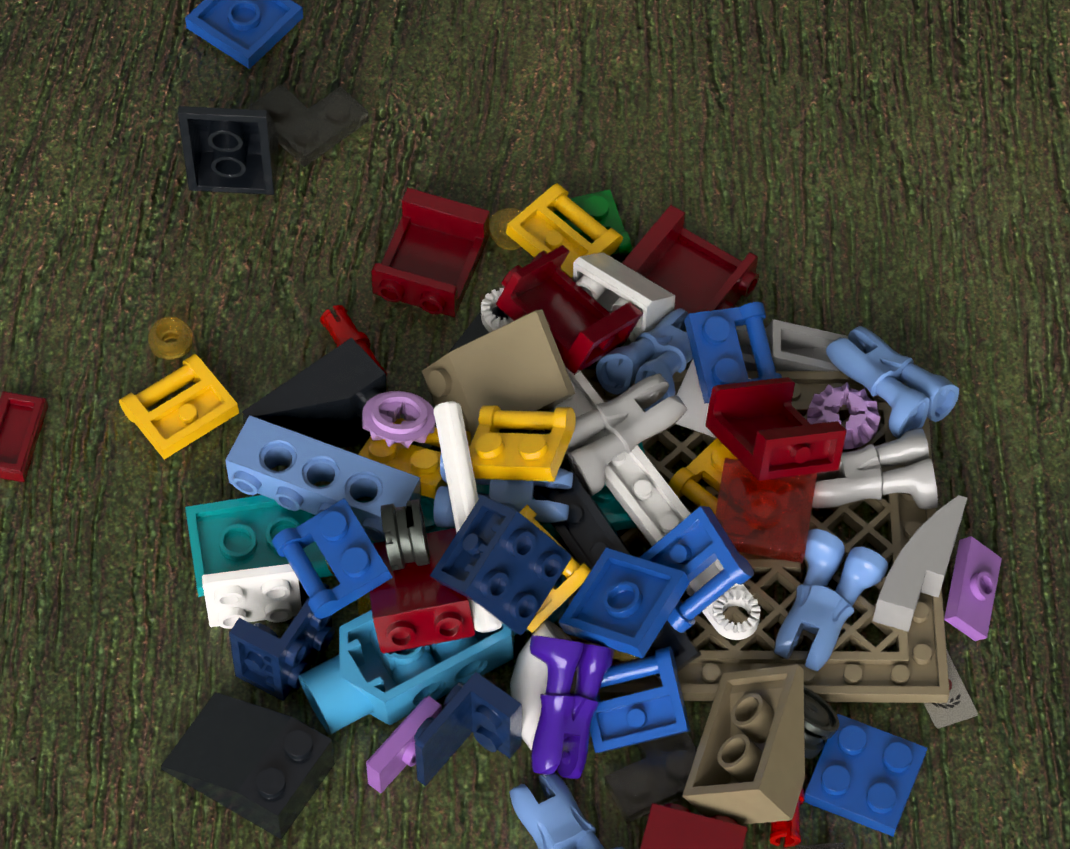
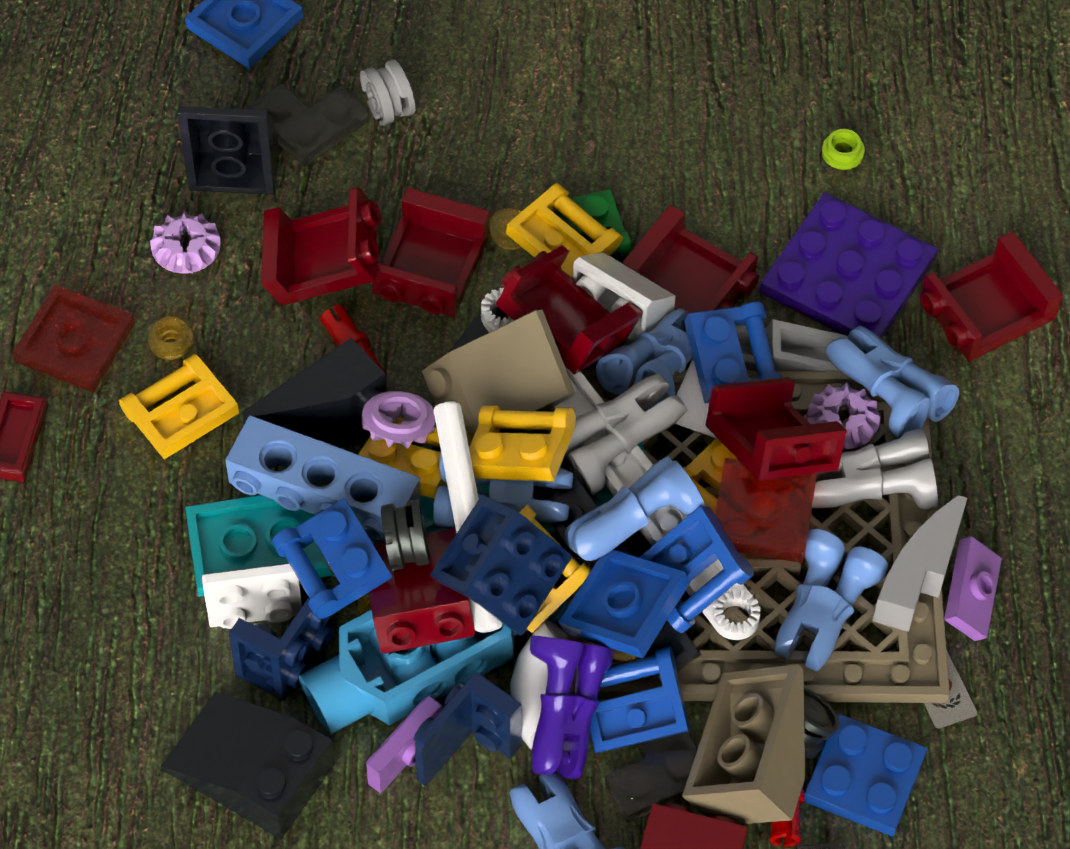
none -> clear red plate [12,285,135,393]
none -> lavender gear [150,210,221,273]
none -> dark red panel [261,187,381,306]
none -> light grey wheel [360,59,415,126]
none -> medium blue piece [564,456,705,561]
none -> dark purple plate [760,192,938,339]
none -> lime plate [822,129,865,170]
none -> dark red panel [920,231,1063,362]

